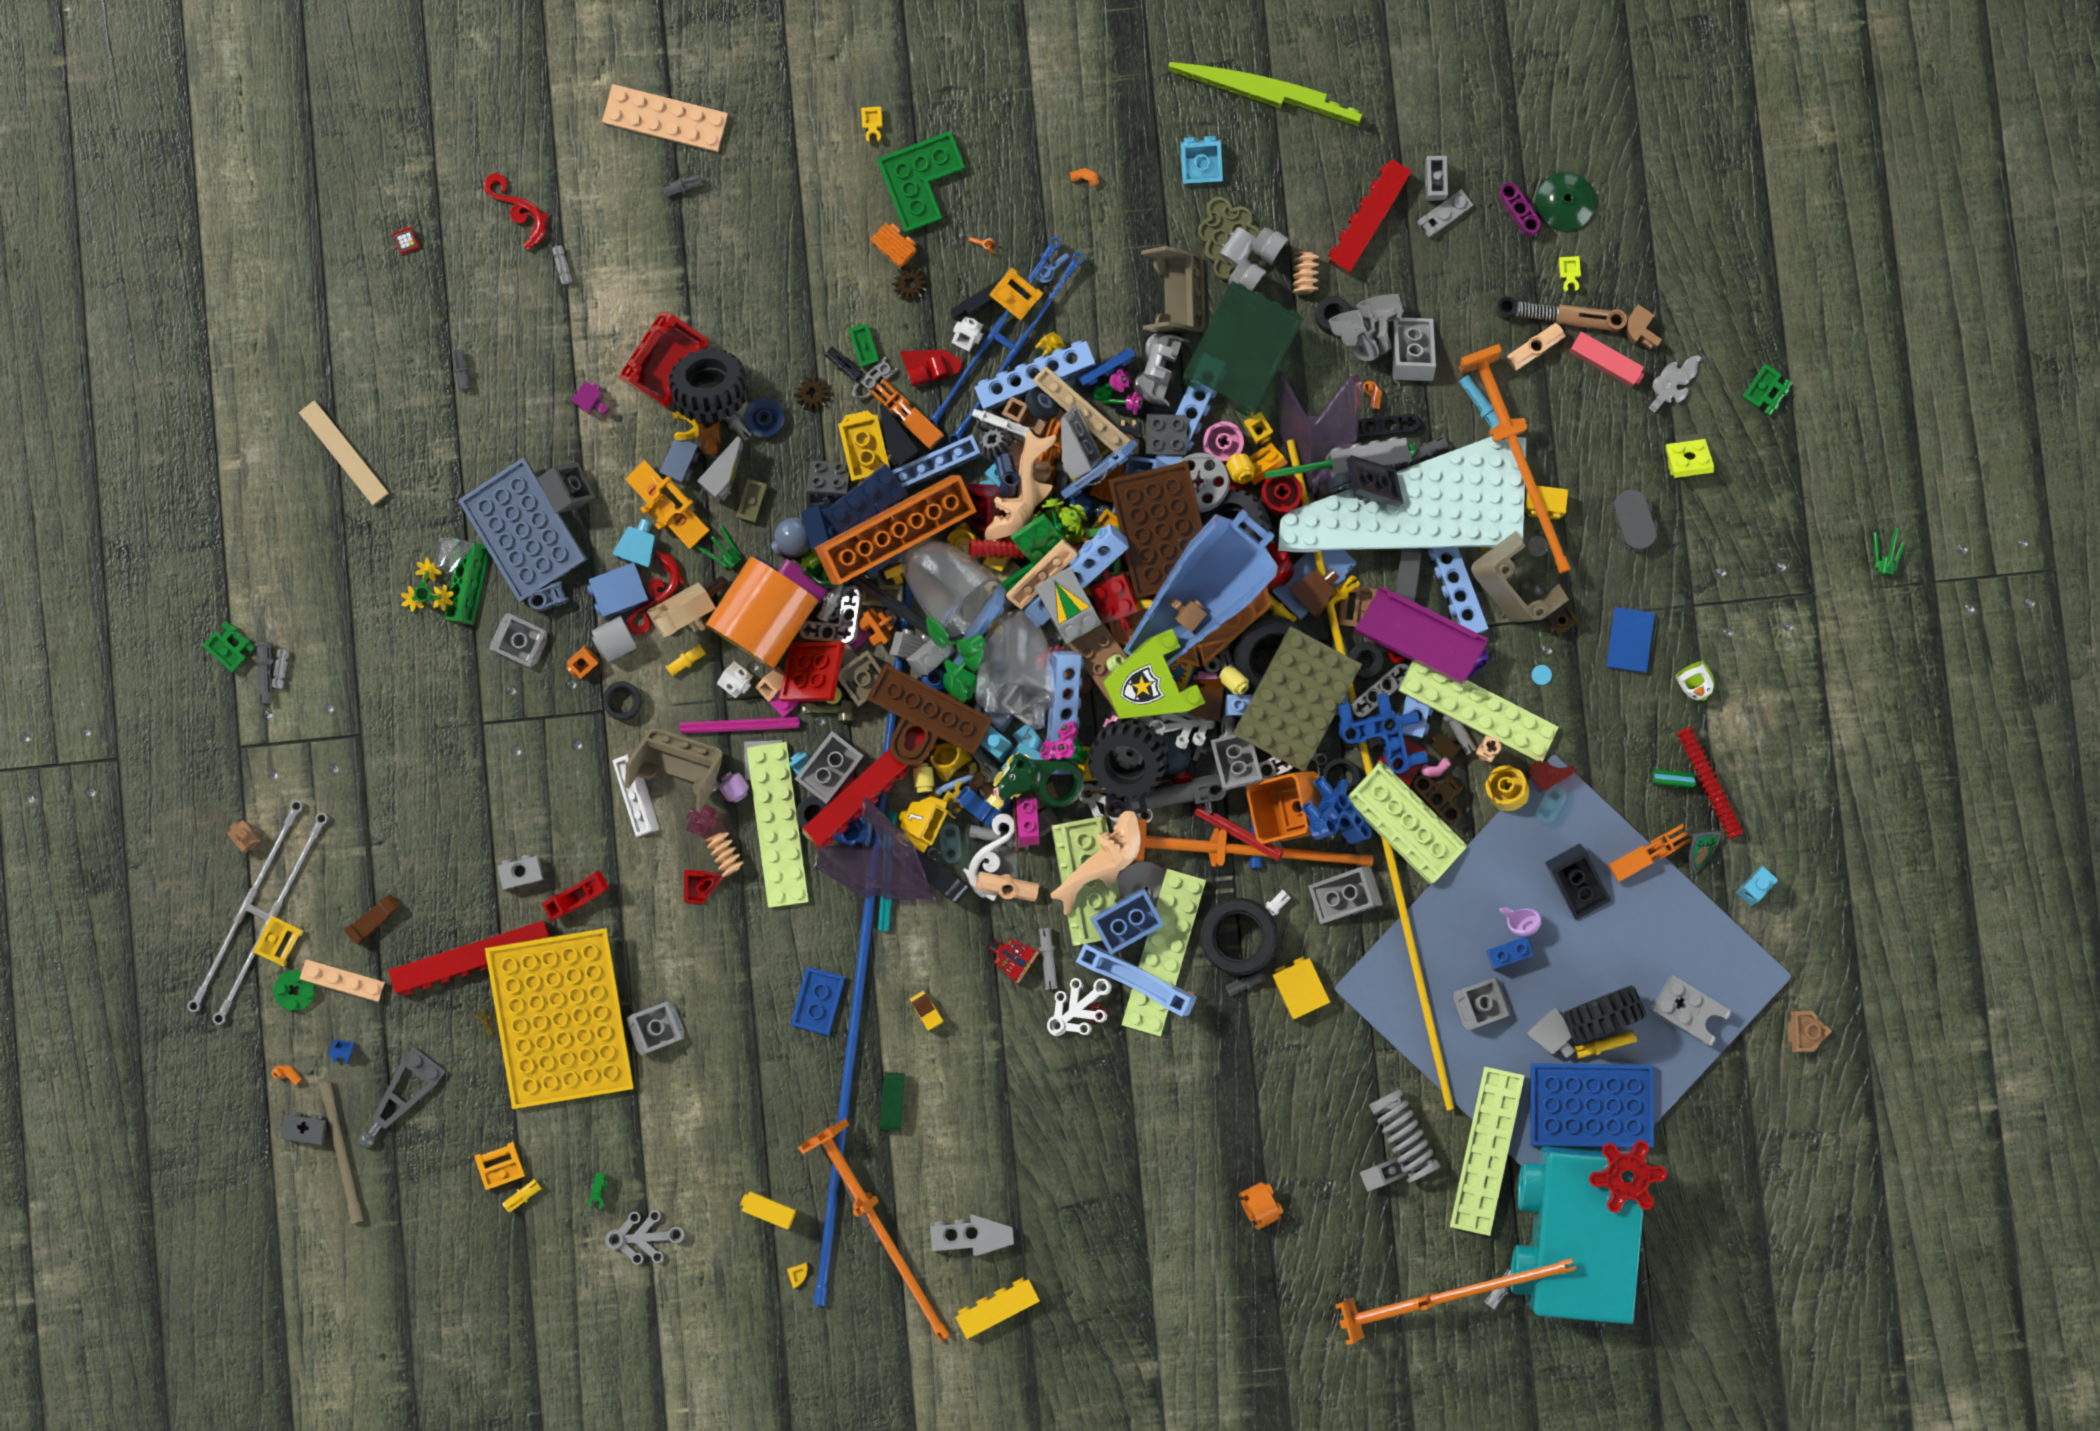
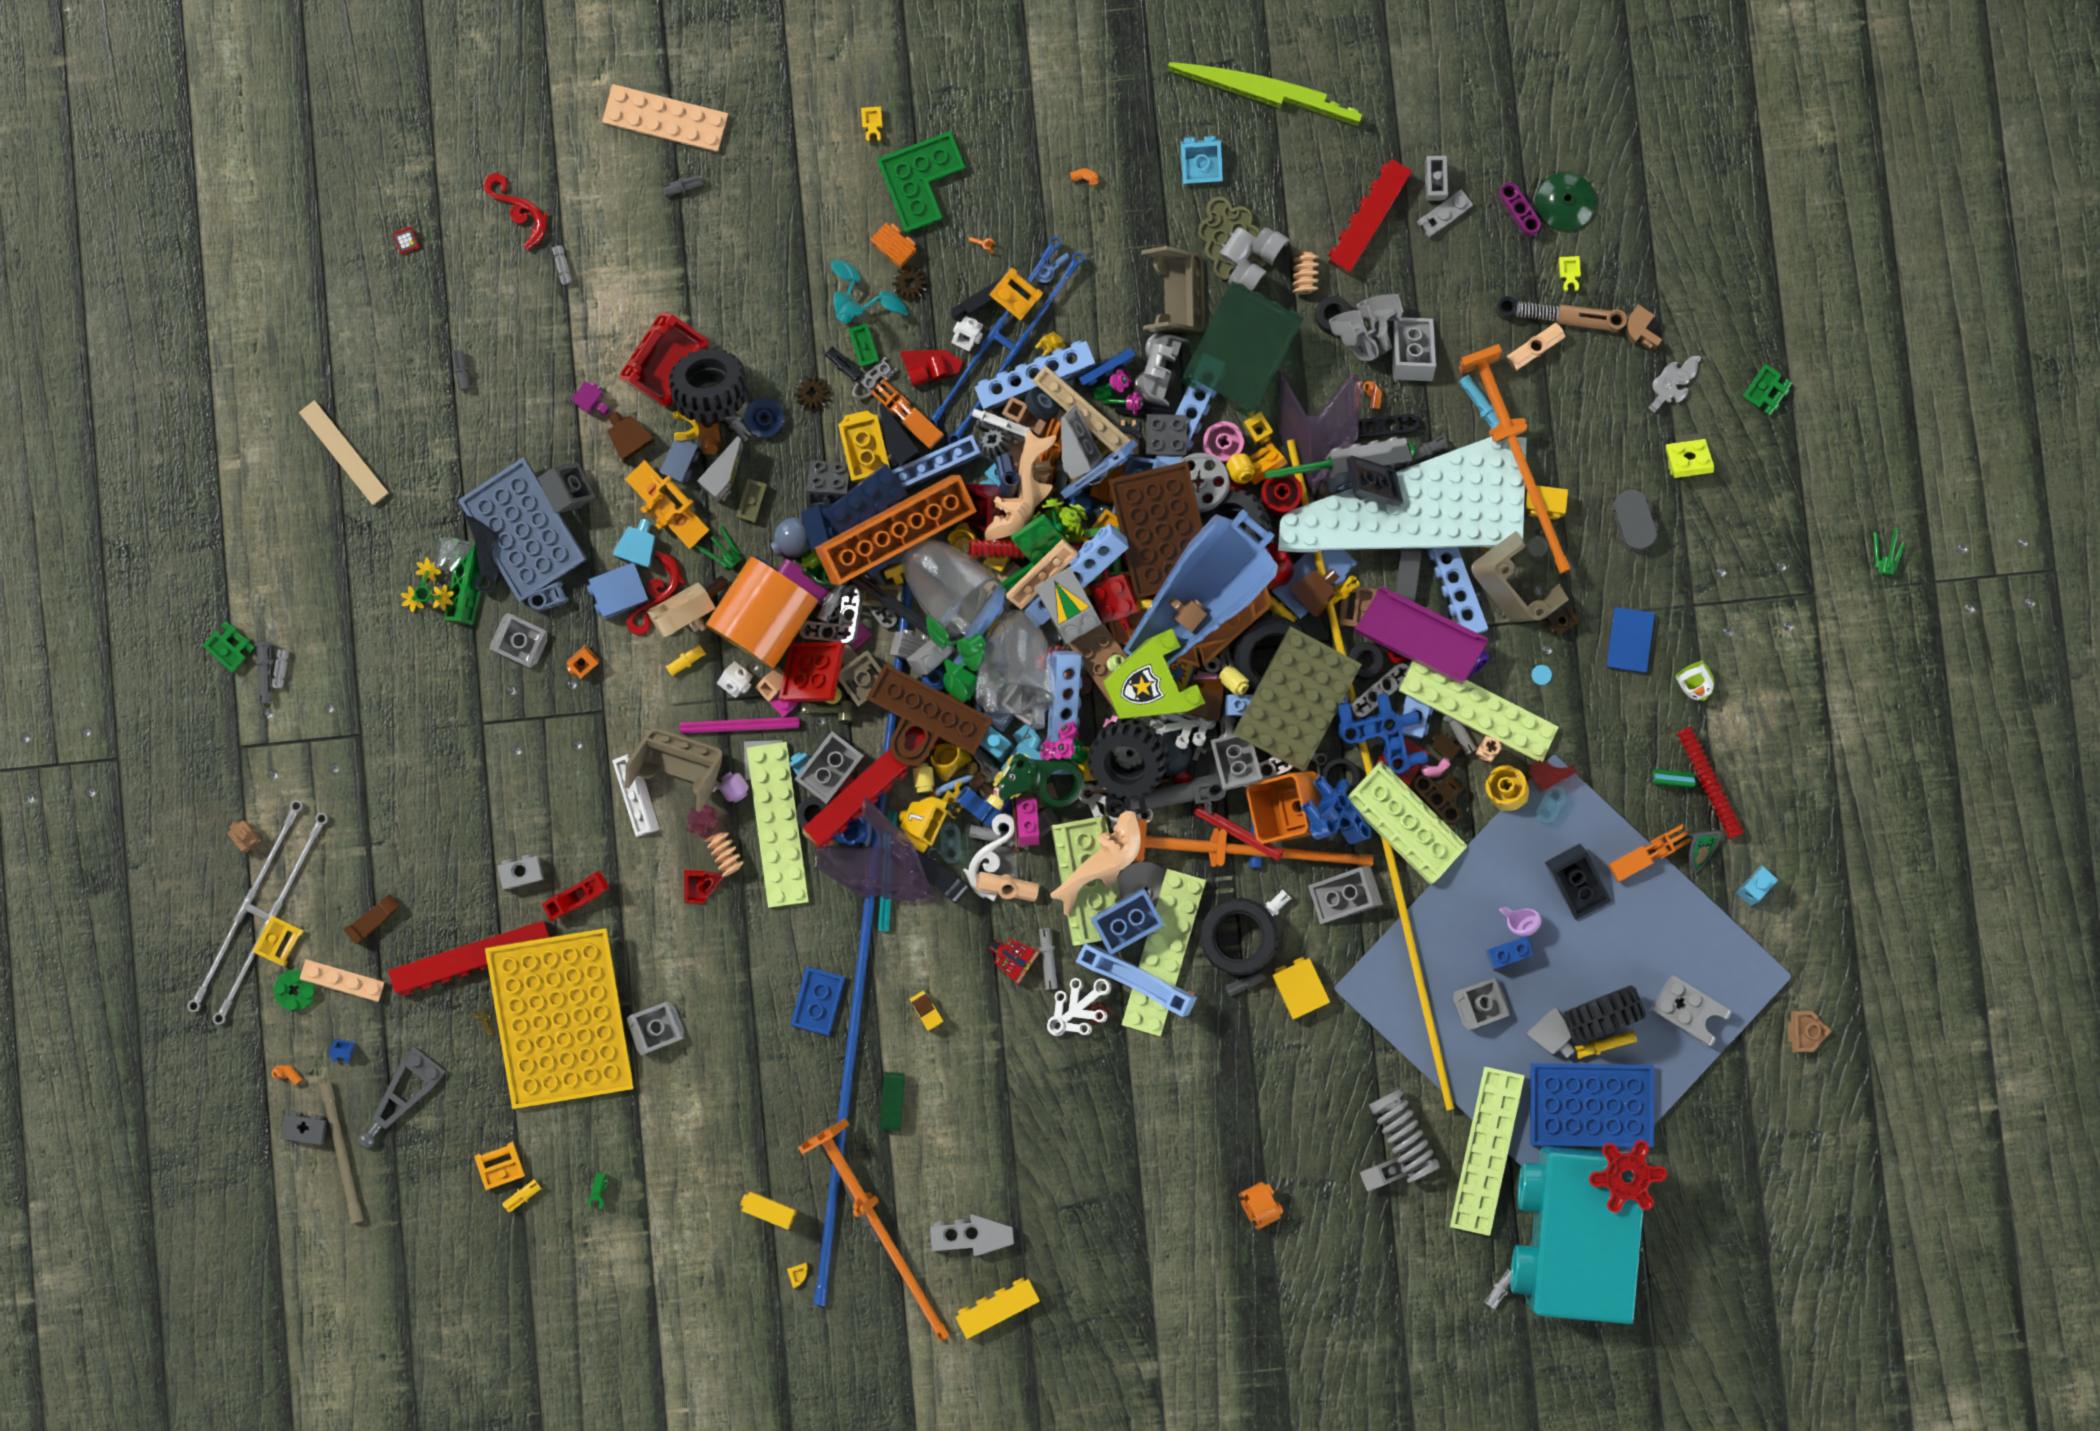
light grey piece [592,616,637,662] -> none
black tyre [602,681,642,721] -> none
light grey plant [605,1210,685,1265] -> none
orange hips [858,608,894,646] -> none
orange piece [1335,1258,1576,1345] -> none
coral brick [1569,332,1644,388] -> none
none -> black piece [465,515,499,593]
none -> reddish brown torso [607,411,654,463]
none -> teal plant [831,259,908,324]

